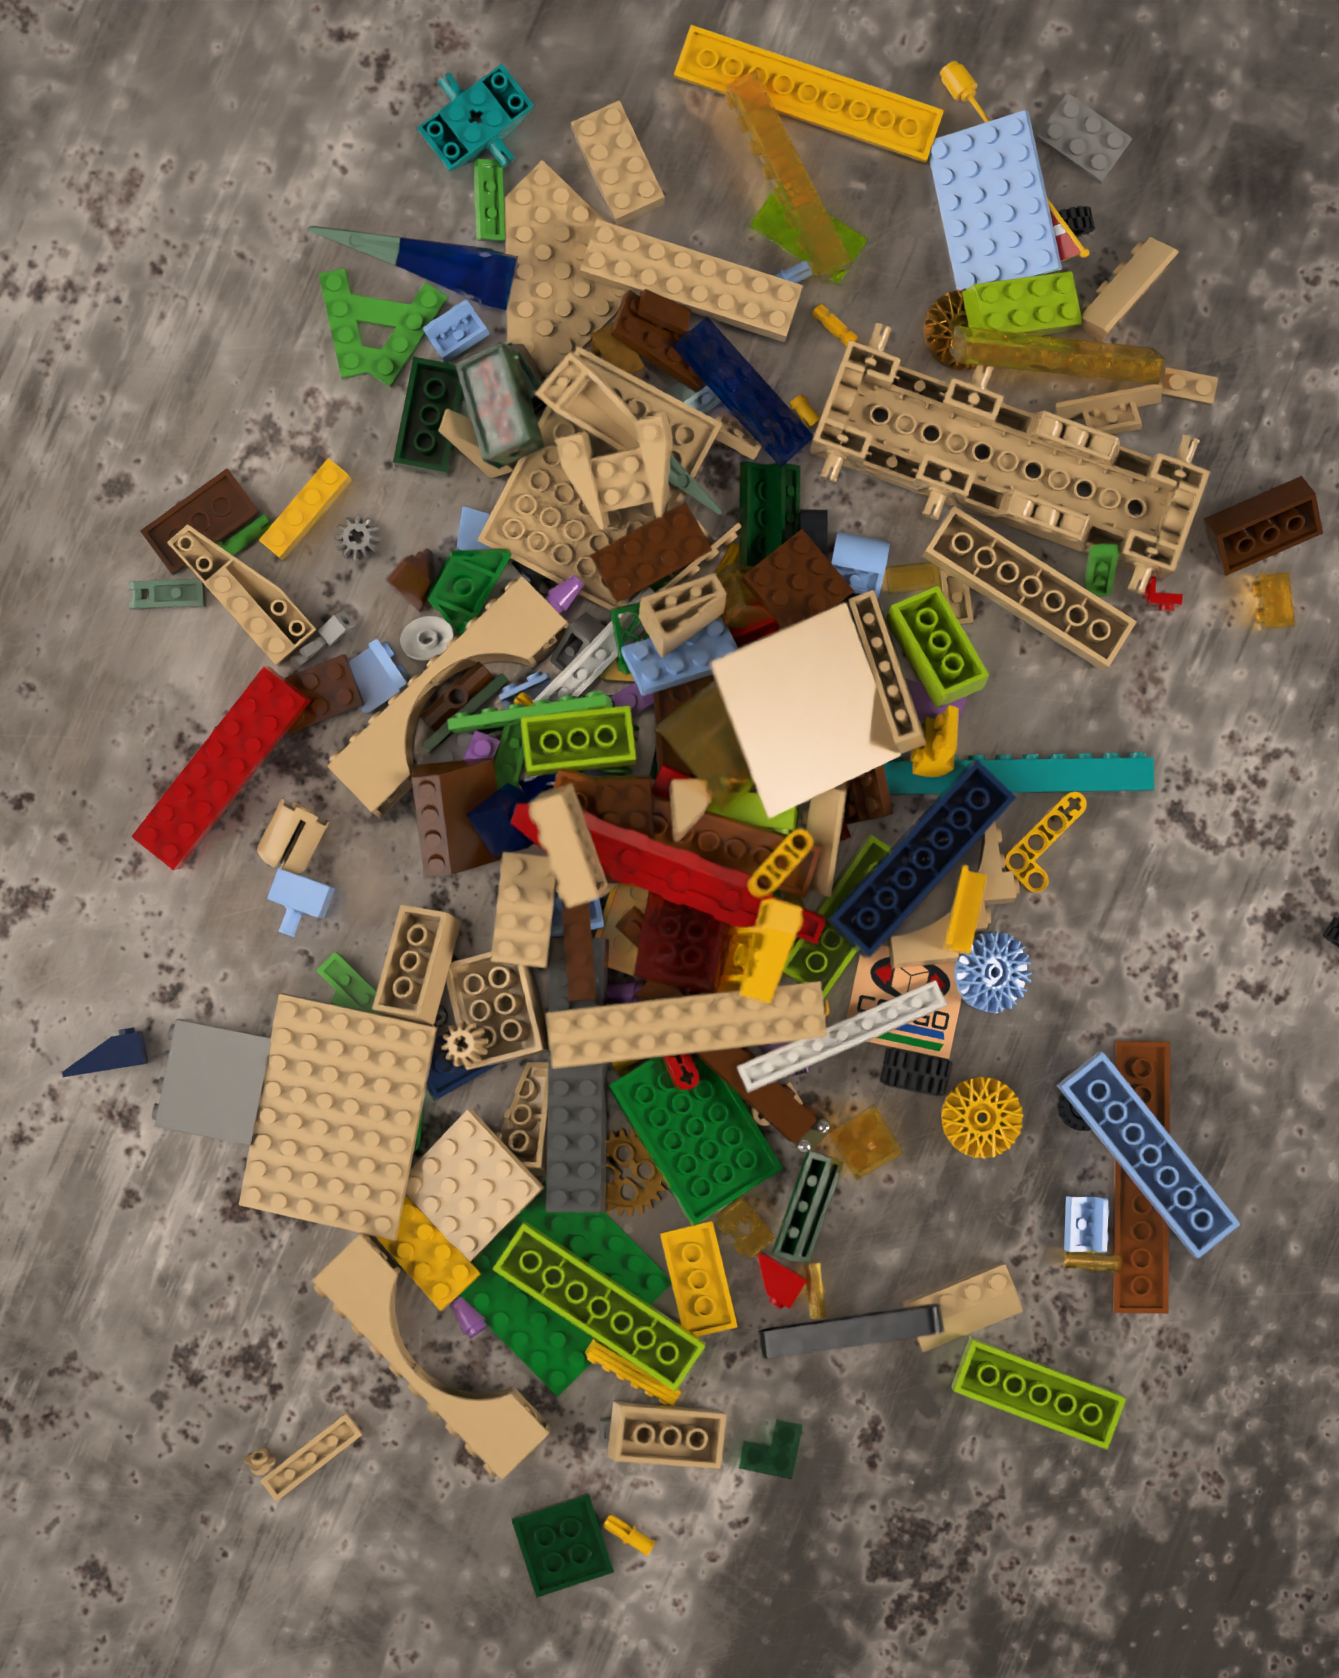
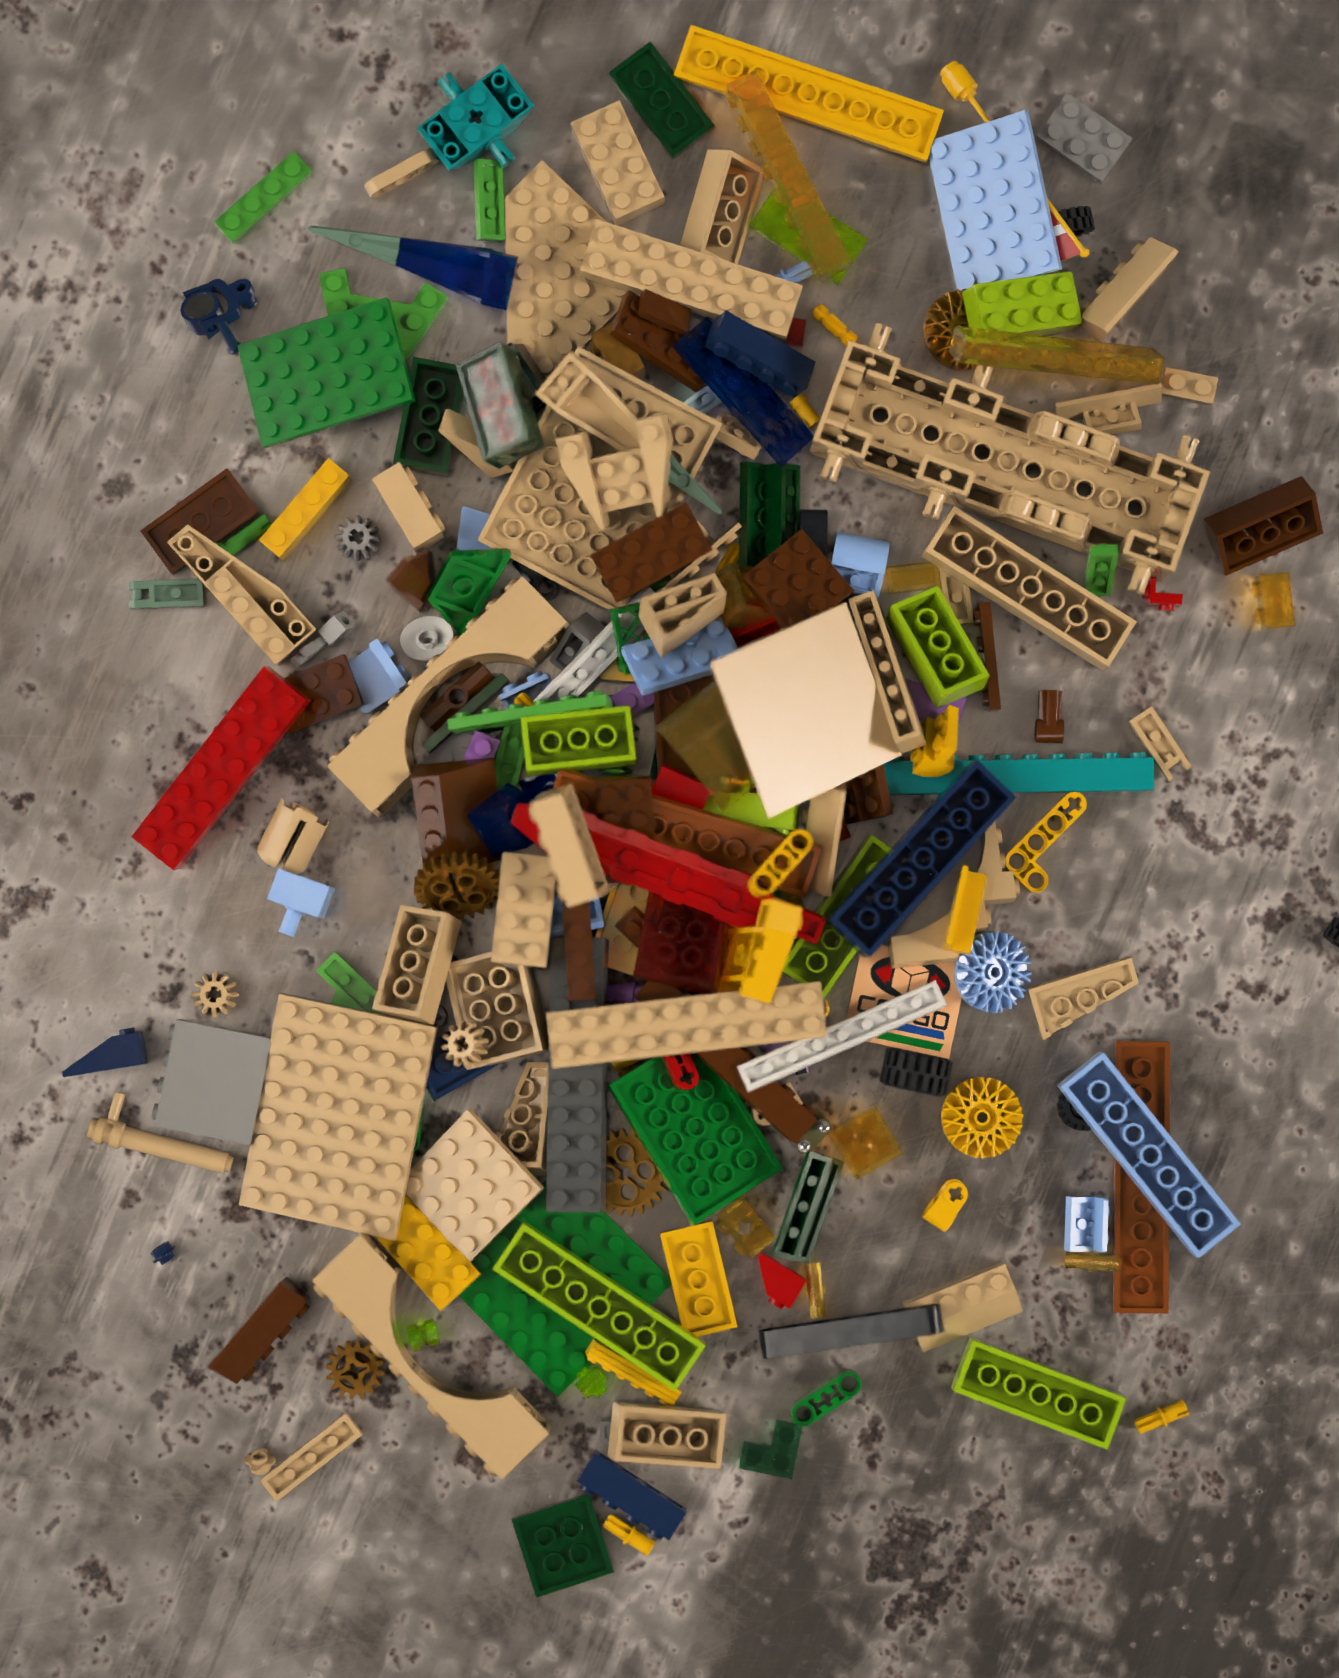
light blue bracket [423,299,490,363] -> none
medium lavender cone [450,1297,487,1339] -> none
medium lavender cone [544,574,584,614] -> none
tan slope [669,779,711,841] -> none
none -> tan cylinder [87,1092,234,1174]
none -> dark blue plate [150,1241,176,1265]
none -> dark blue piece [180,279,257,354]
none -> tan gear [192,971,239,1017]
none -> reddish brown slope [208,1277,311,1384]
none -> bright green plate [214,151,313,244]
none -> green plate [237,297,415,448]
none -> pearl gold gear [325,1339,385,1400]
none -> tan beam [364,148,439,199]
none -> tan brick [372,462,446,553]
none -> clear neon green wheel [406,1318,440,1352]
none -> pearl gold gear [414,851,500,920]
none -> clear neon green gear [575,1365,608,1399]
none -> dark blue brick [577,1449,687,1540]
none -> dark green tile [608,42,715,160]
none -> tan slope [680,149,765,264]
none -> dark blue brick [704,310,816,398]
none -> clear red plate [782,318,806,348]
none -> green beam [790,1369,862,1427]
none -> yellow piece [922,1179,968,1232]
none -> reddish brown plate [973,602,1001,712]
none -> tan wing [1027,956,1139,1040]
none -> reddish brown piece [1034,690,1064,744]
none -> tan hinge [1128,706,1191,782]
none -> yellow axle [1134,1399,1189,1434]

